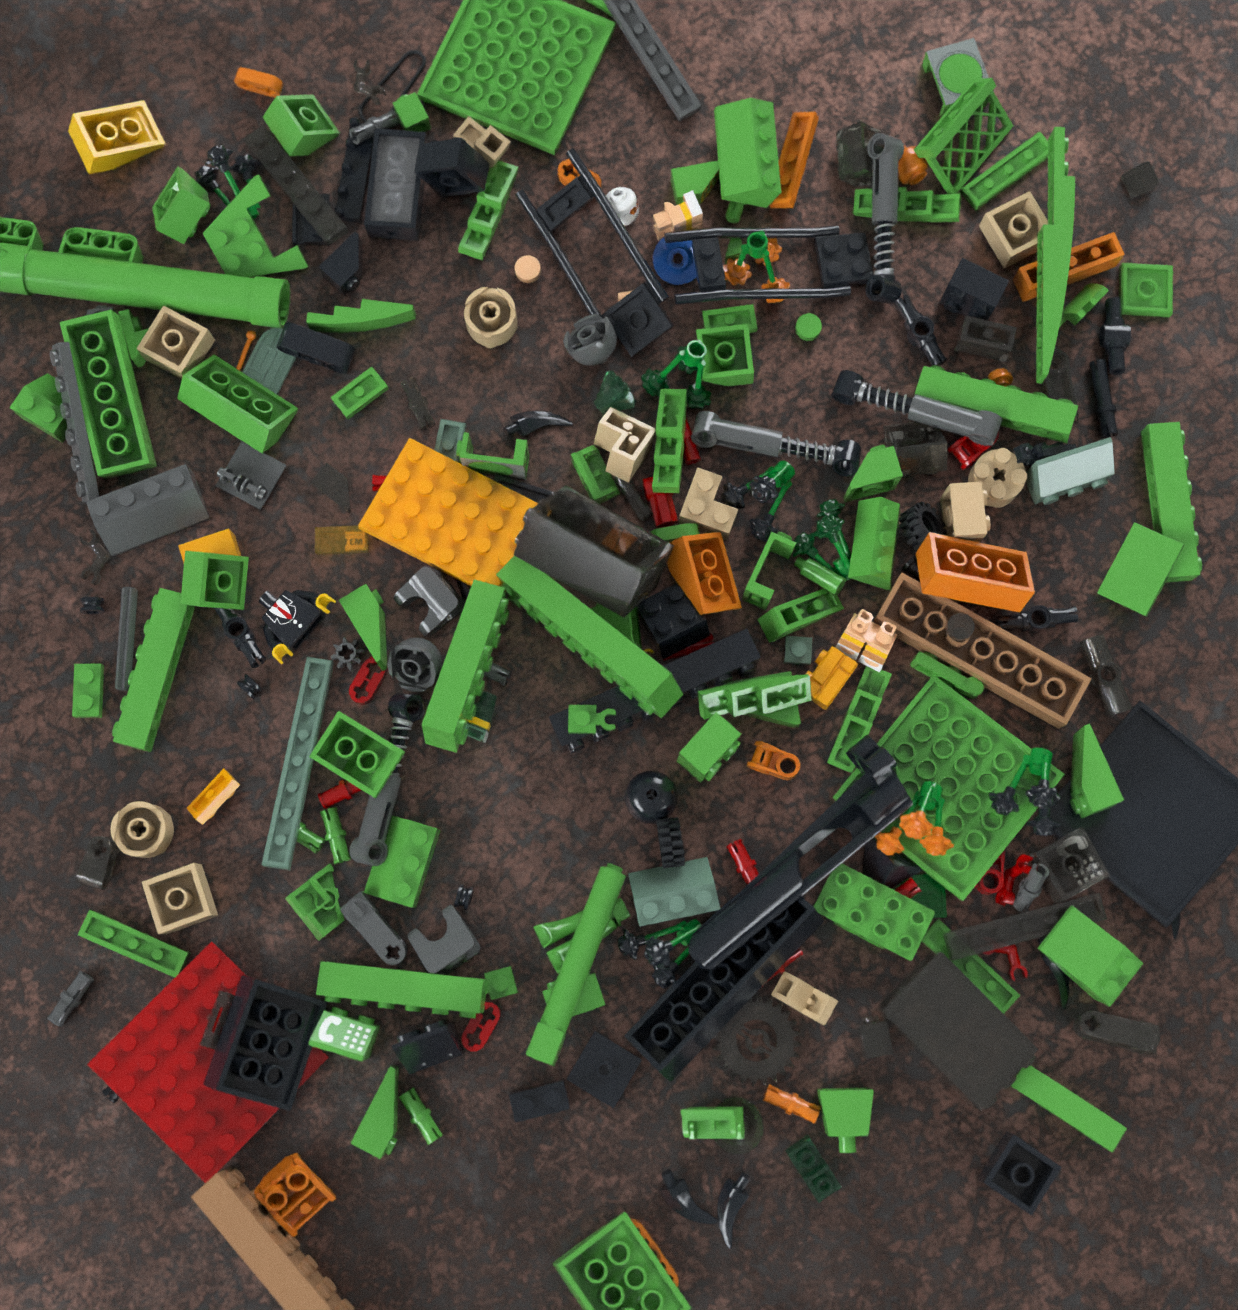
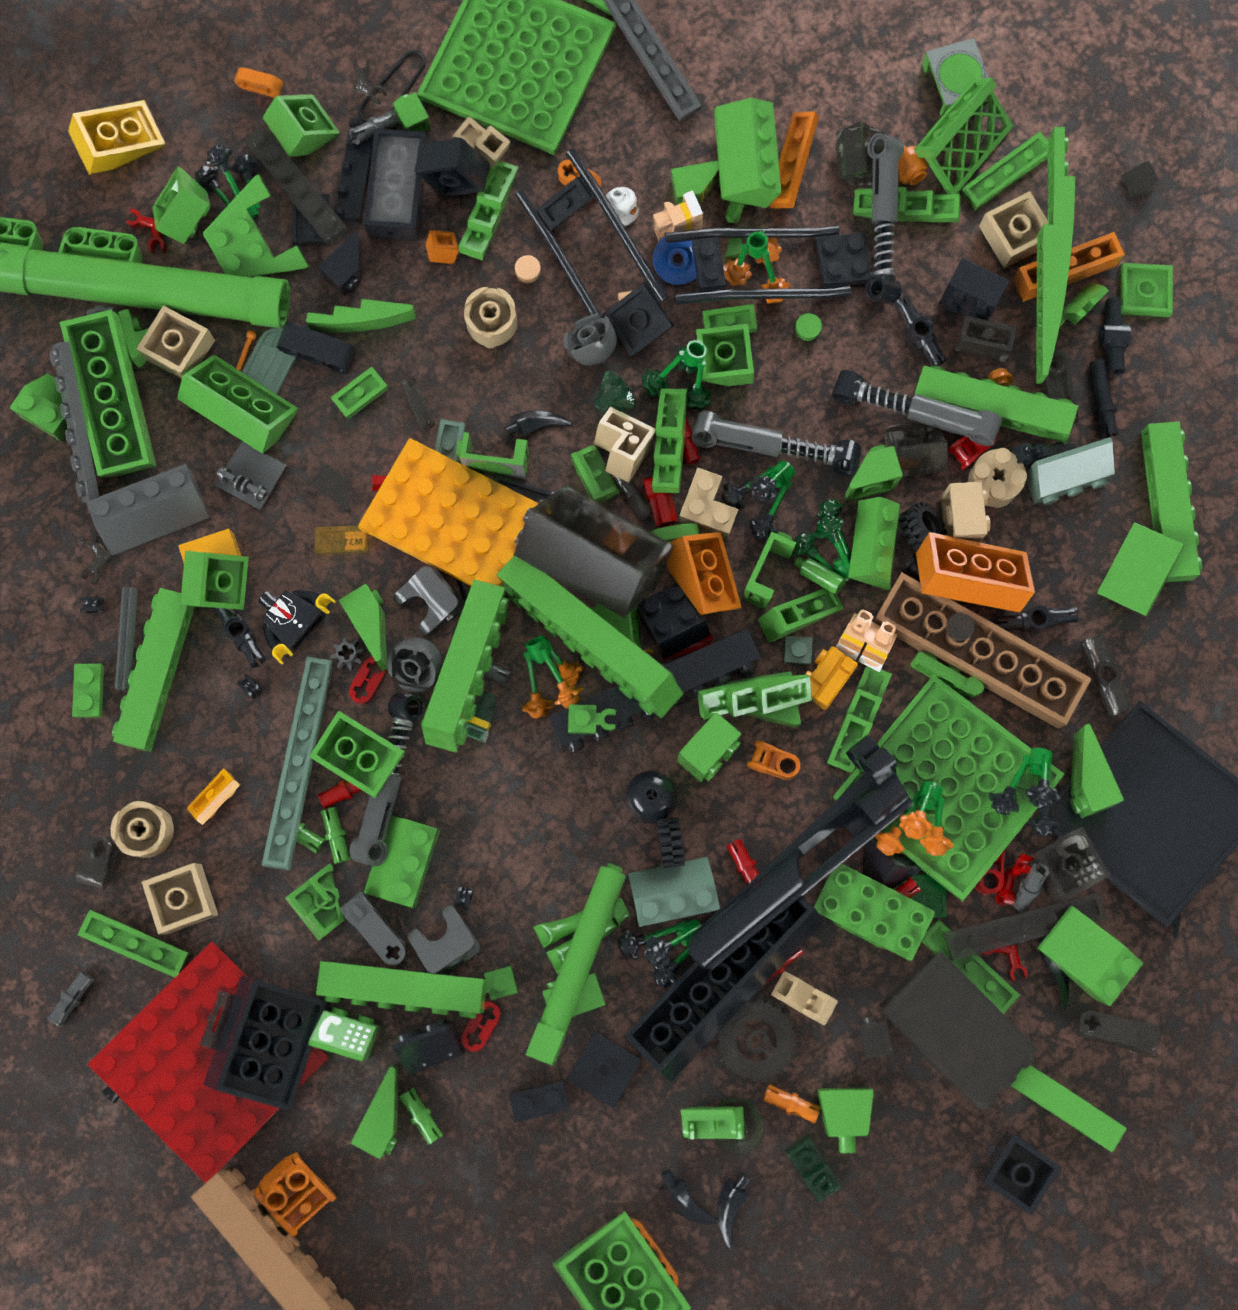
none -> red arm [126,209,167,254]
none -> orange slope [426,230,459,264]
none -> plant [522,635,584,718]

